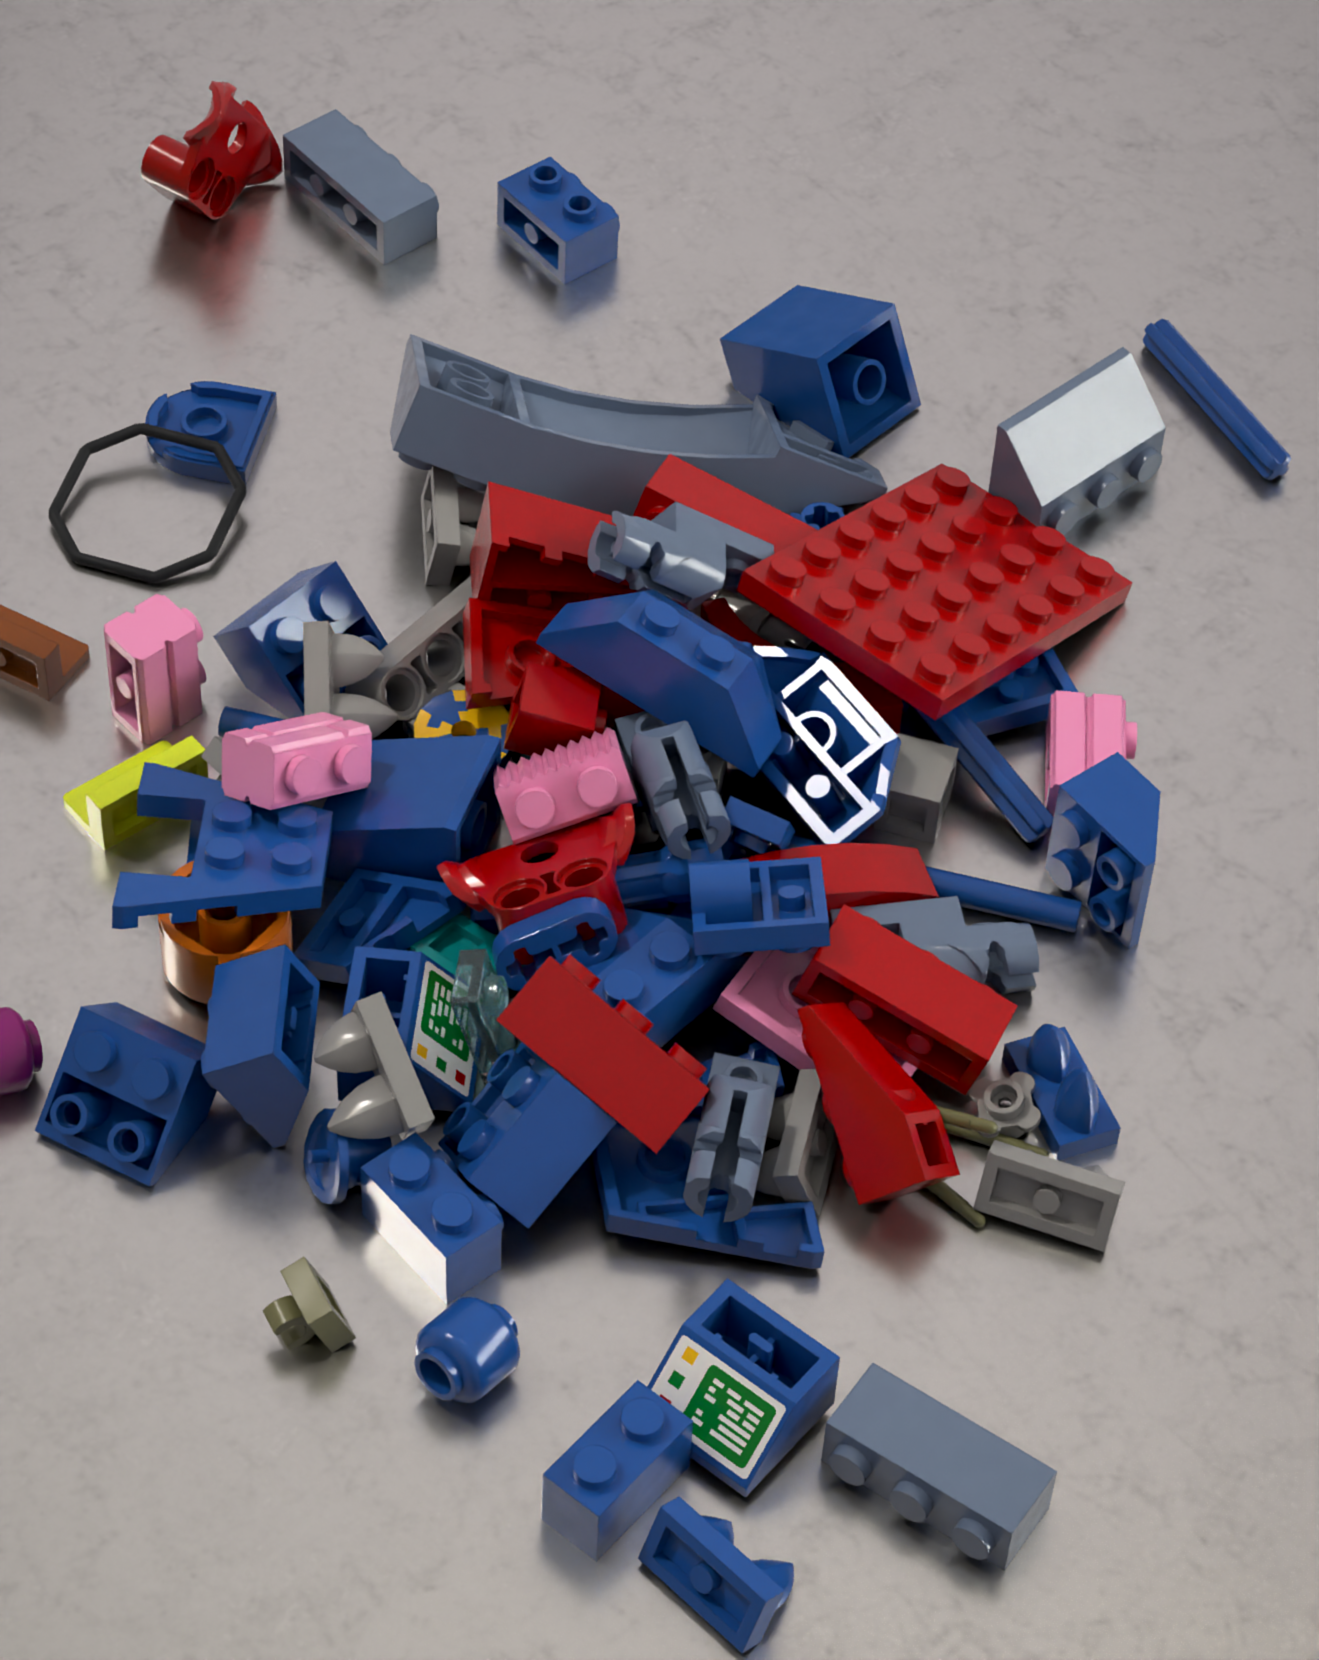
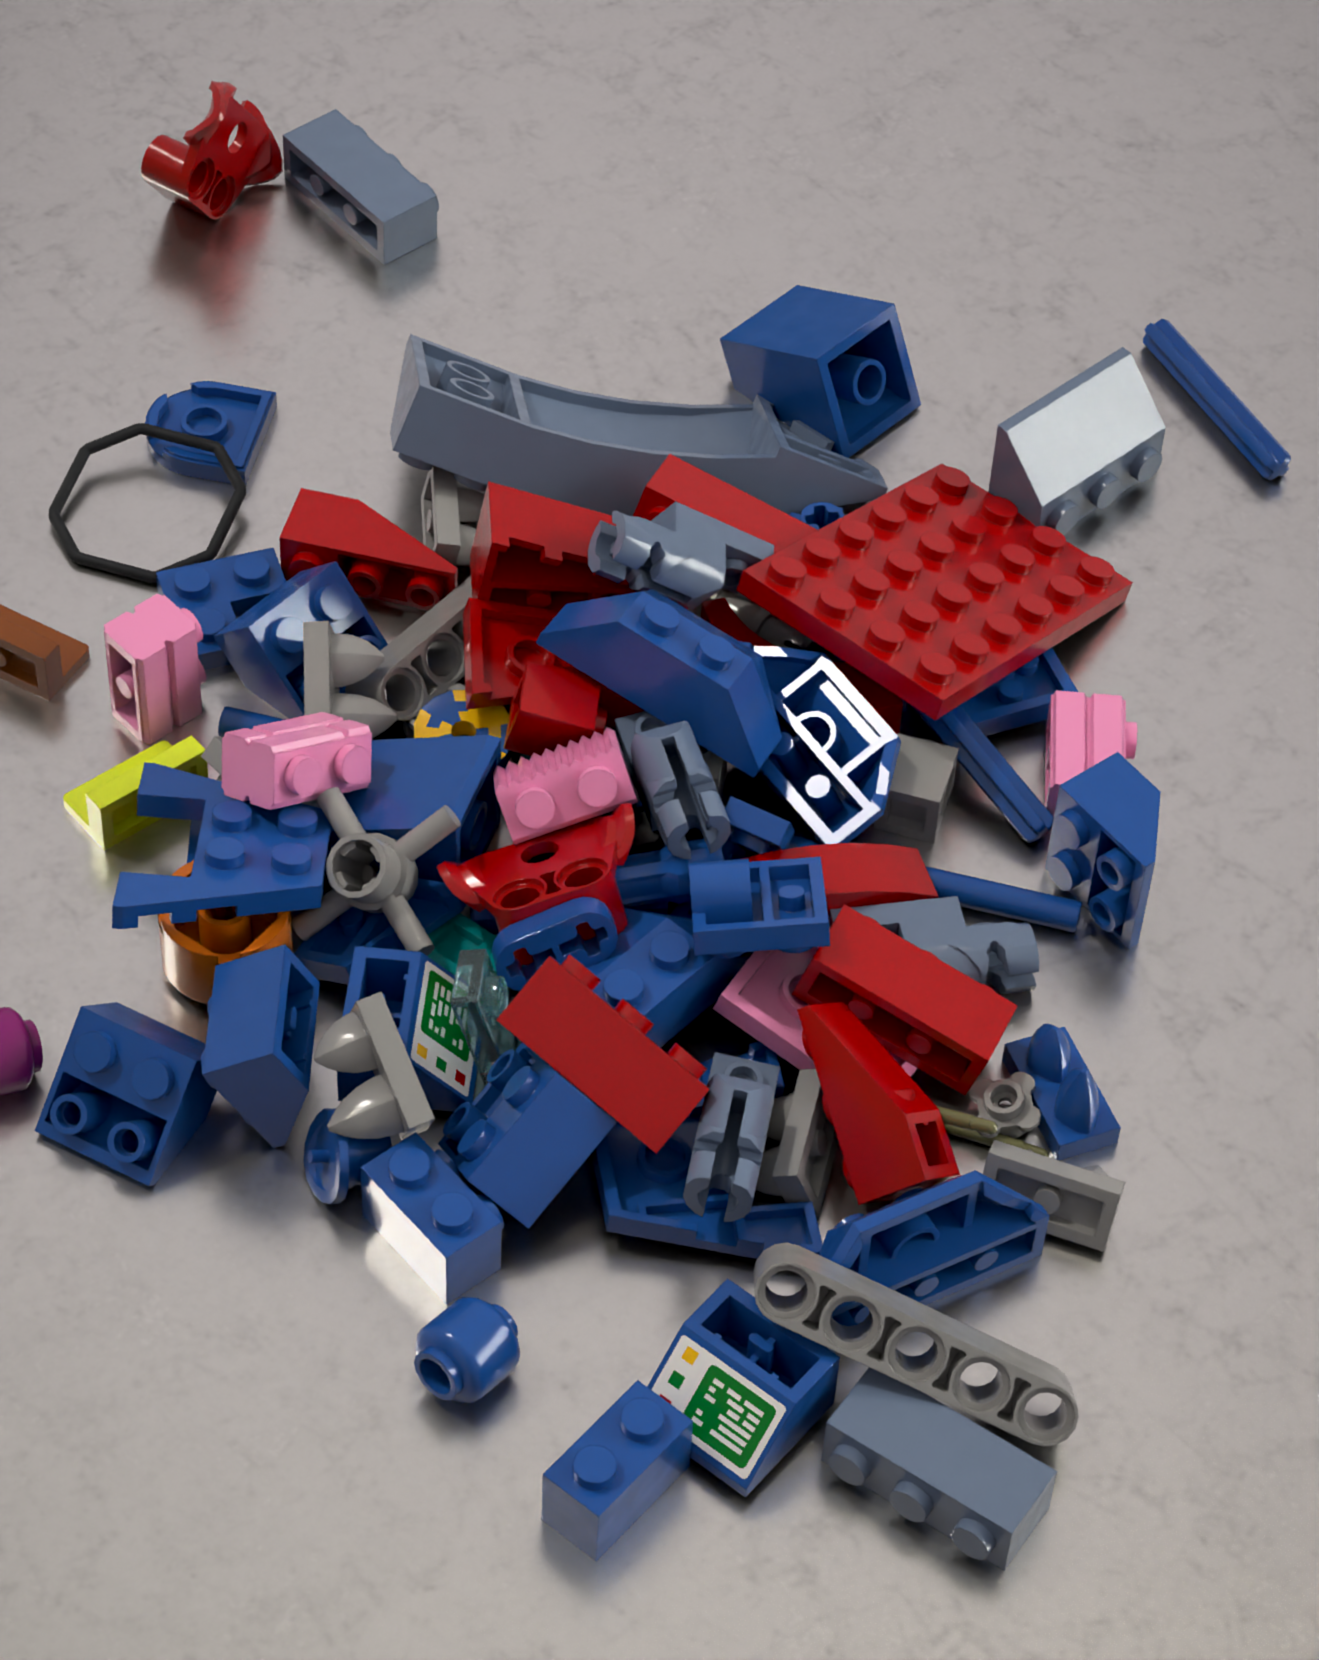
olive tile [263,1257,356,1353] -> none
blue brick [497,156,620,285] -> none
blue tile [638,1496,794,1653] -> none
none -> blue plate [156,547,286,670]
none -> red slope [279,488,458,610]
none -> light grey bar [292,787,461,956]
none -> light grey beam [753,1243,1079,1447]
none -> blue wedge [819,1170,1049,1348]

